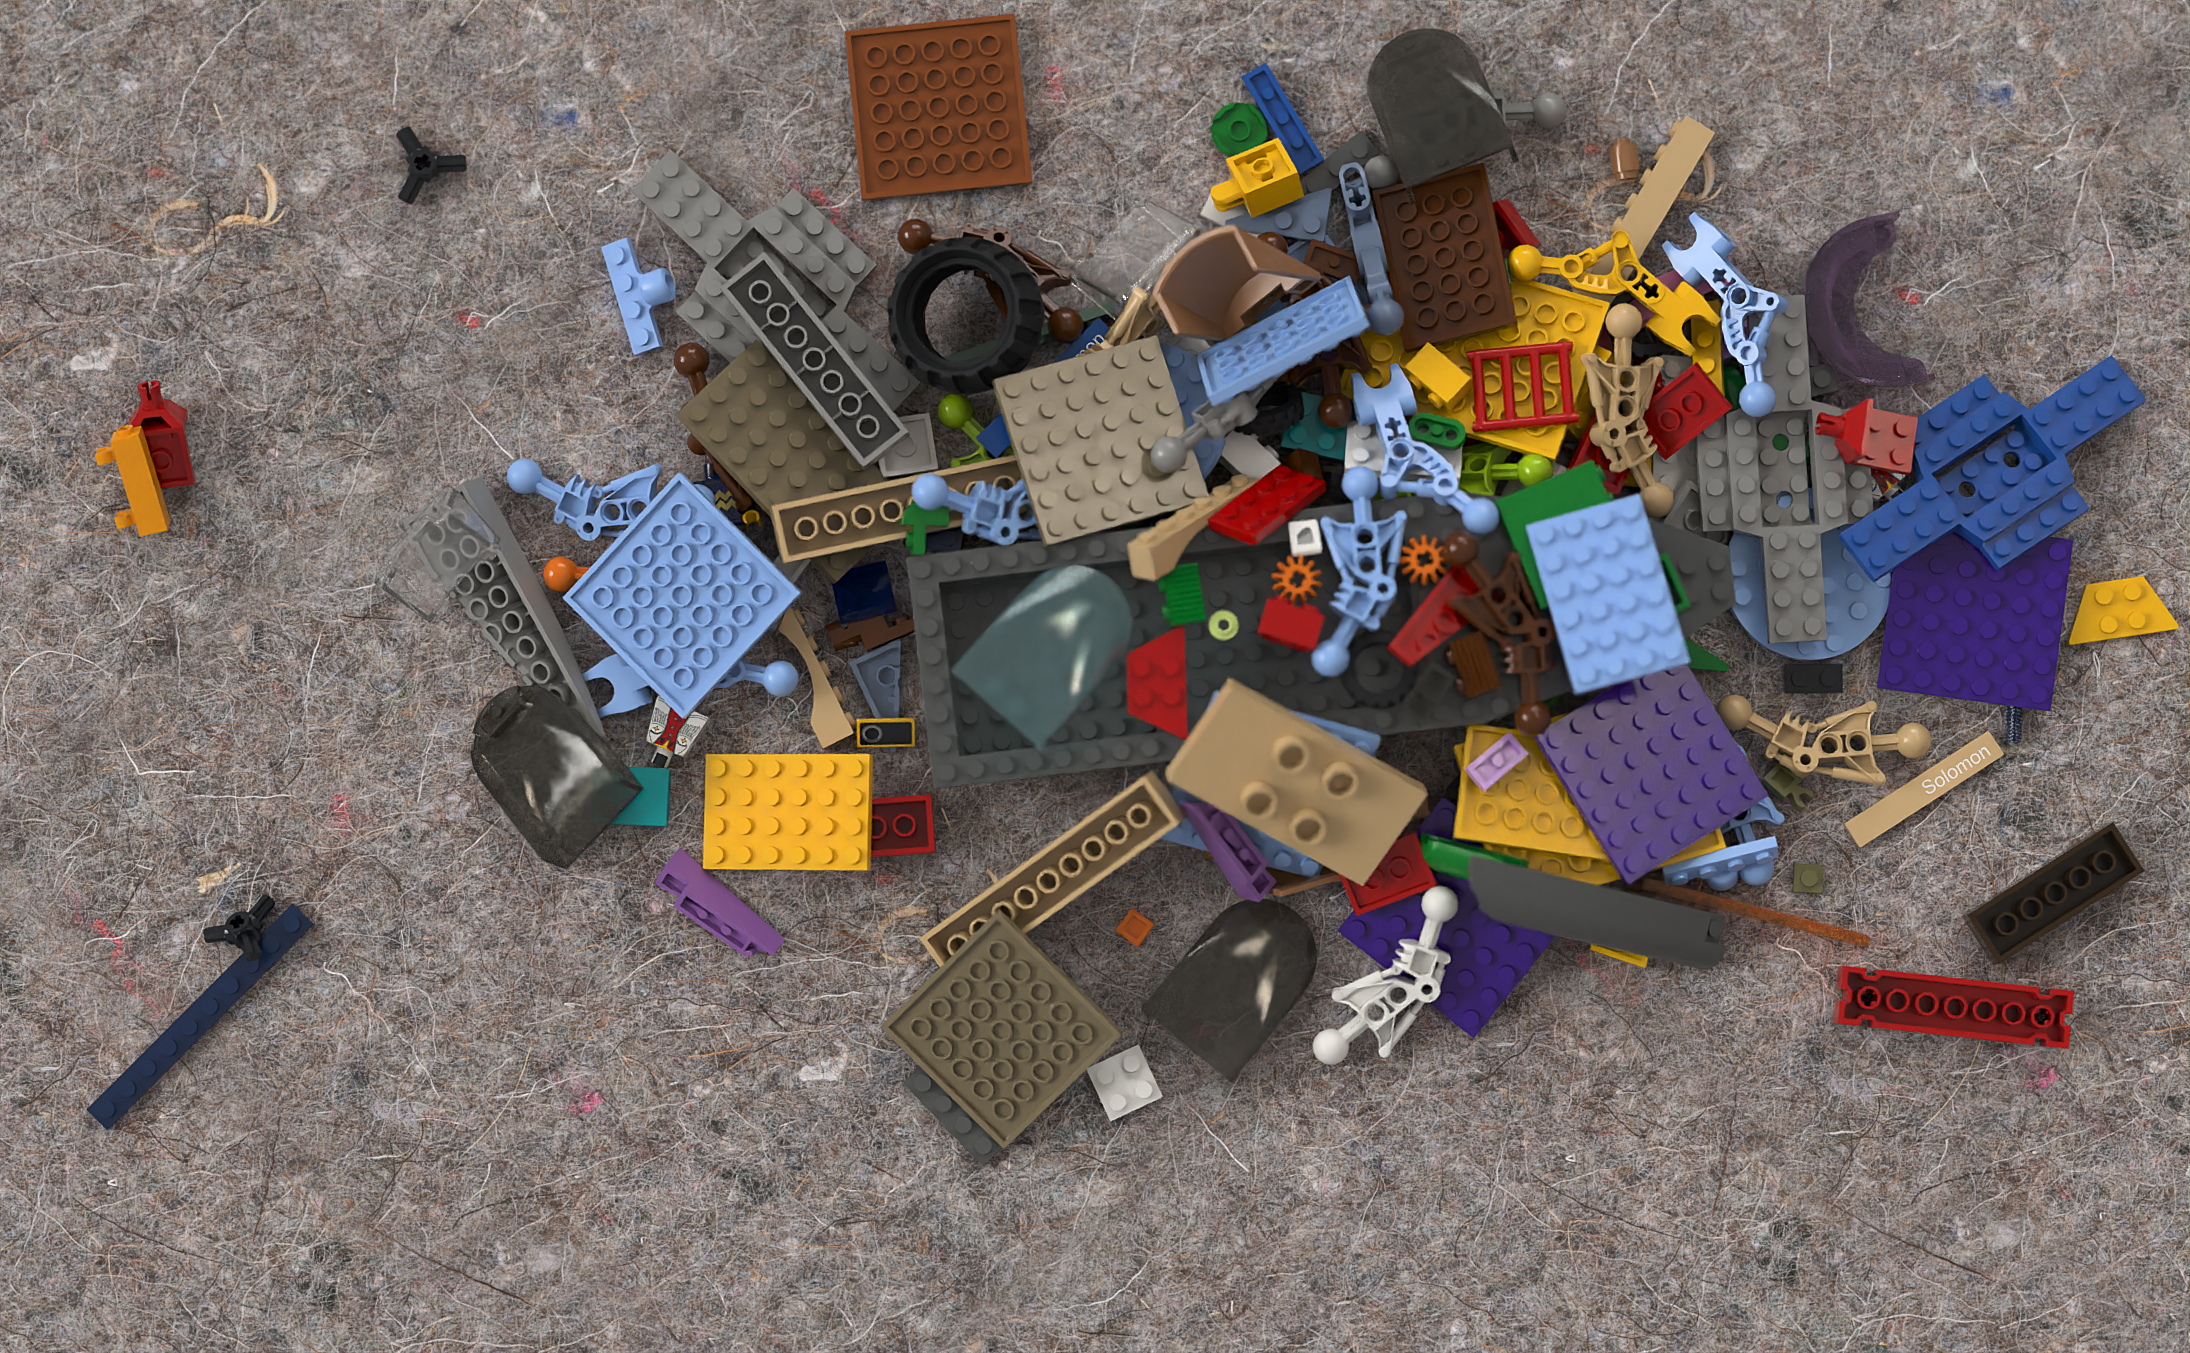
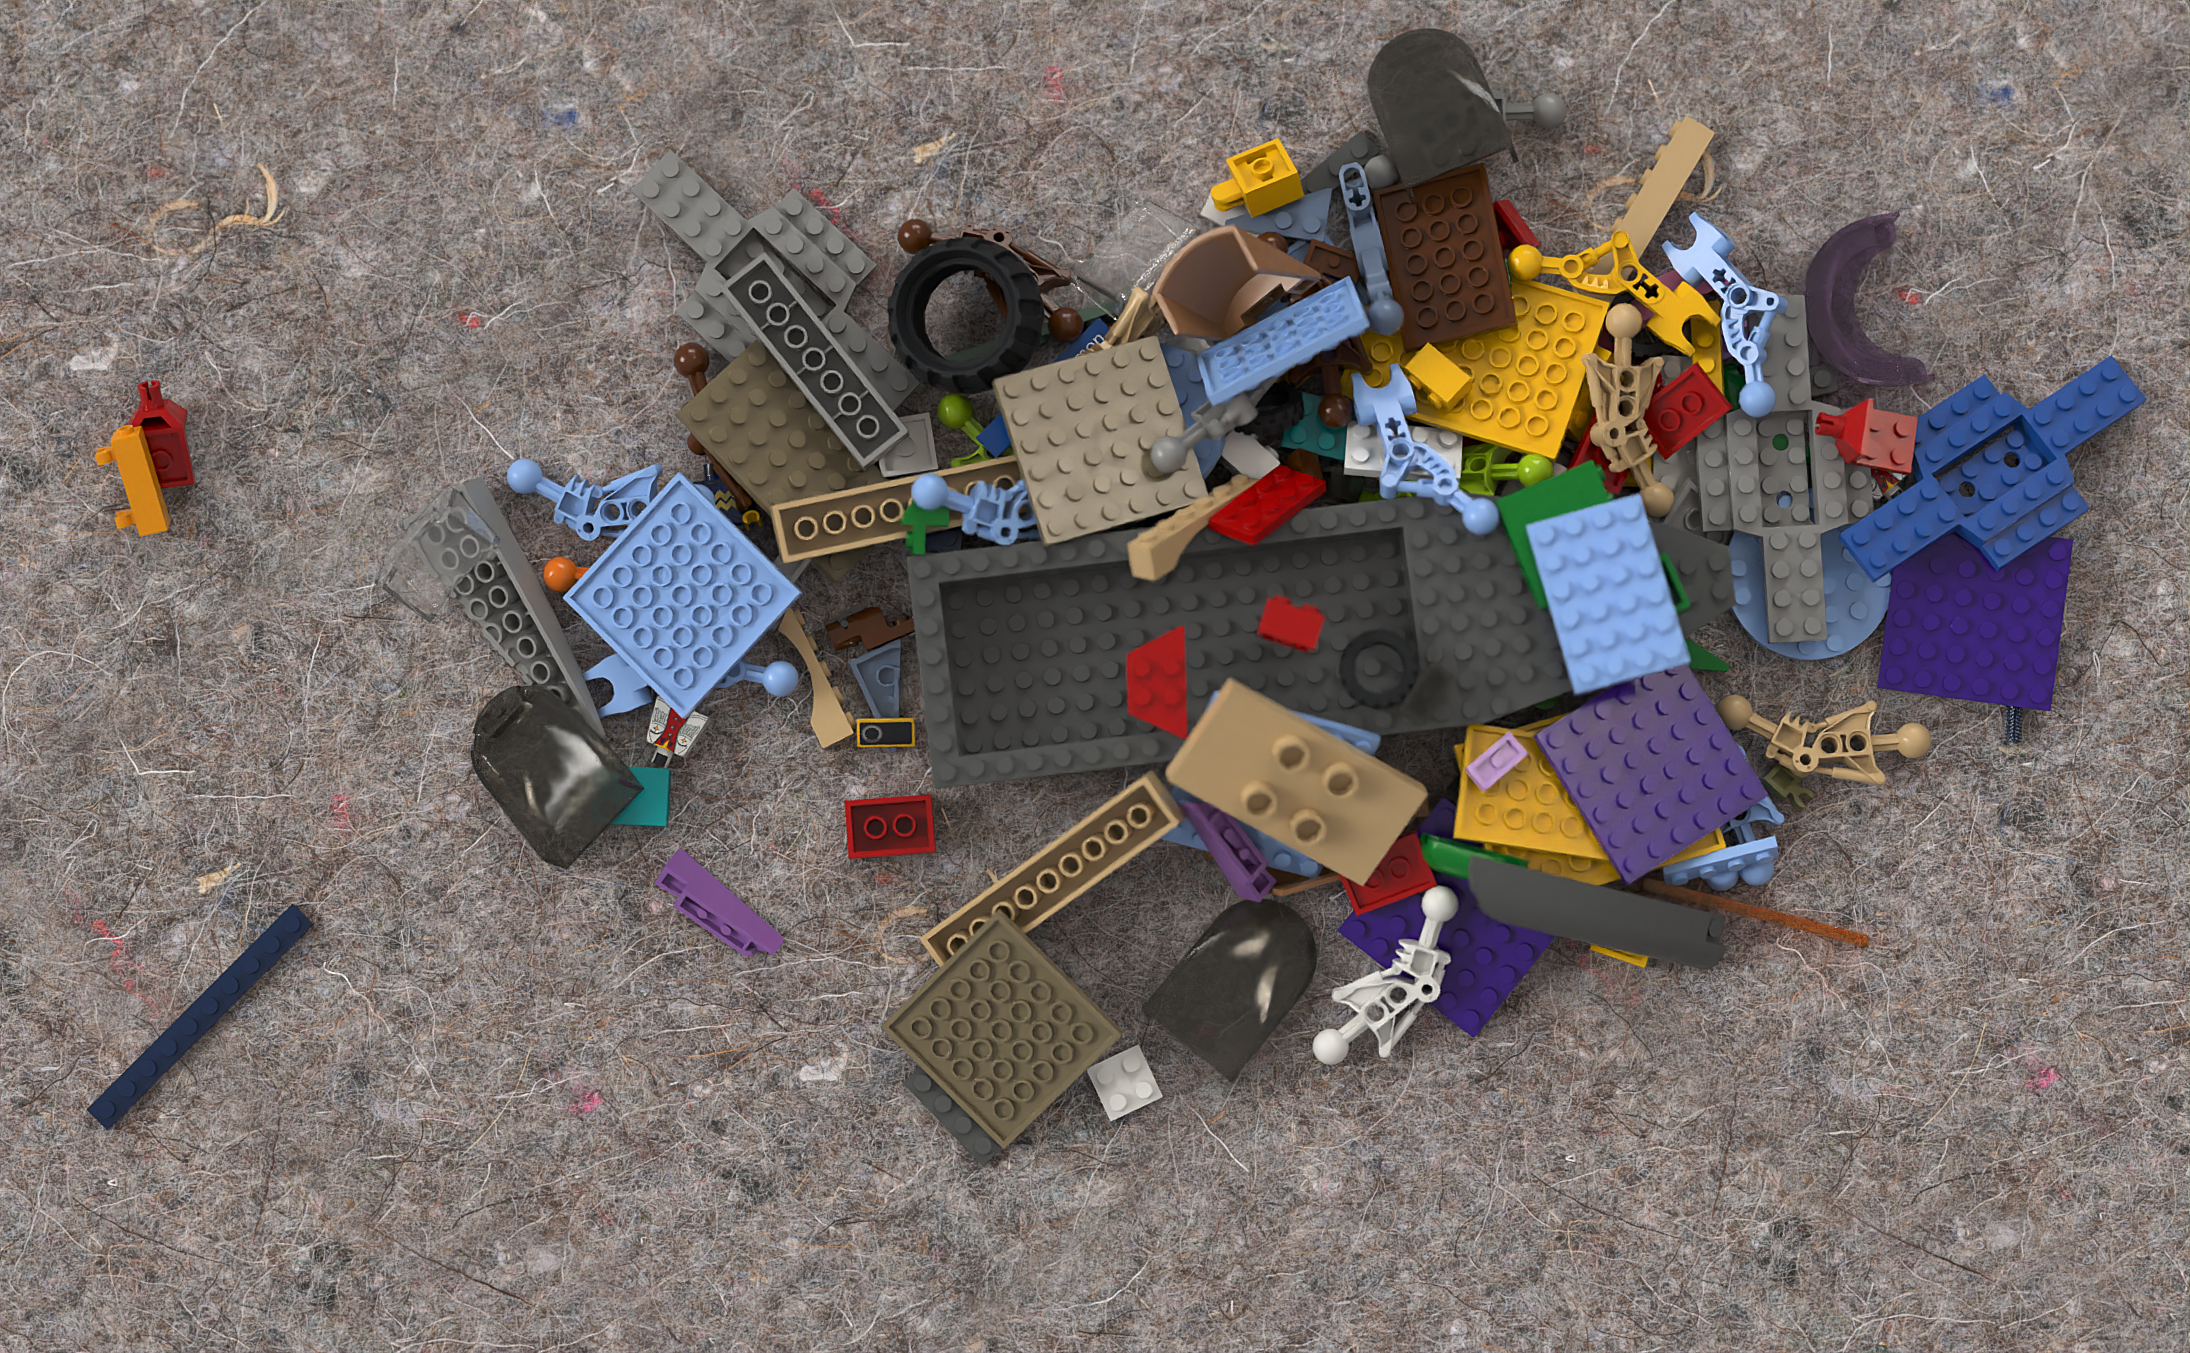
black bush [203,894,275,962] -> none
black bush [396,126,467,205] -> none
light blue plate [601,238,676,356] -> none
yellow plate [703,754,873,871] -> none
clear blue plate [832,561,897,624] -> none
dark orange plate [845,13,1032,201] -> none
clear light blue windscreen [951,565,1132,751] -> none
orange tile [1115,908,1155,948] -> none
green brick [1157,563,1206,628] -> none
yellowish green plate [1209,611,1238,640] -> none
green tile [1211,102,1268,157] -> none
blue plate [1241,63,1324,176] -> none
orange gear [1272,555,1322,605] -> none
white slope [1288,519,1322,557] -> none
light blue piece [1312,465,1407,677] -> none
red wing [1386,565,1501,667] -> none
orange gear [1399,535,1448,586] -> none
green plate [1409,413,1466,451] -> none
reddish brown piece [1442,530,1556,737] -> none
reddish brown brick [1445,631,1502,699] -> none
red bar [1466,341,1580,432] -> none
medium nougat brick [1608,138,1640,181] -> none
black plate [1783,664,1843,694] -> none
olive plate [1792,863,1824,894] -> none
red brick [1833,966,2074,1049] -> none
tan tile [1843,730,2004,848] -> none
dark brown brick [1962,822,2144,965] -> none
yellow wing [2067,576,2179,646] -> none

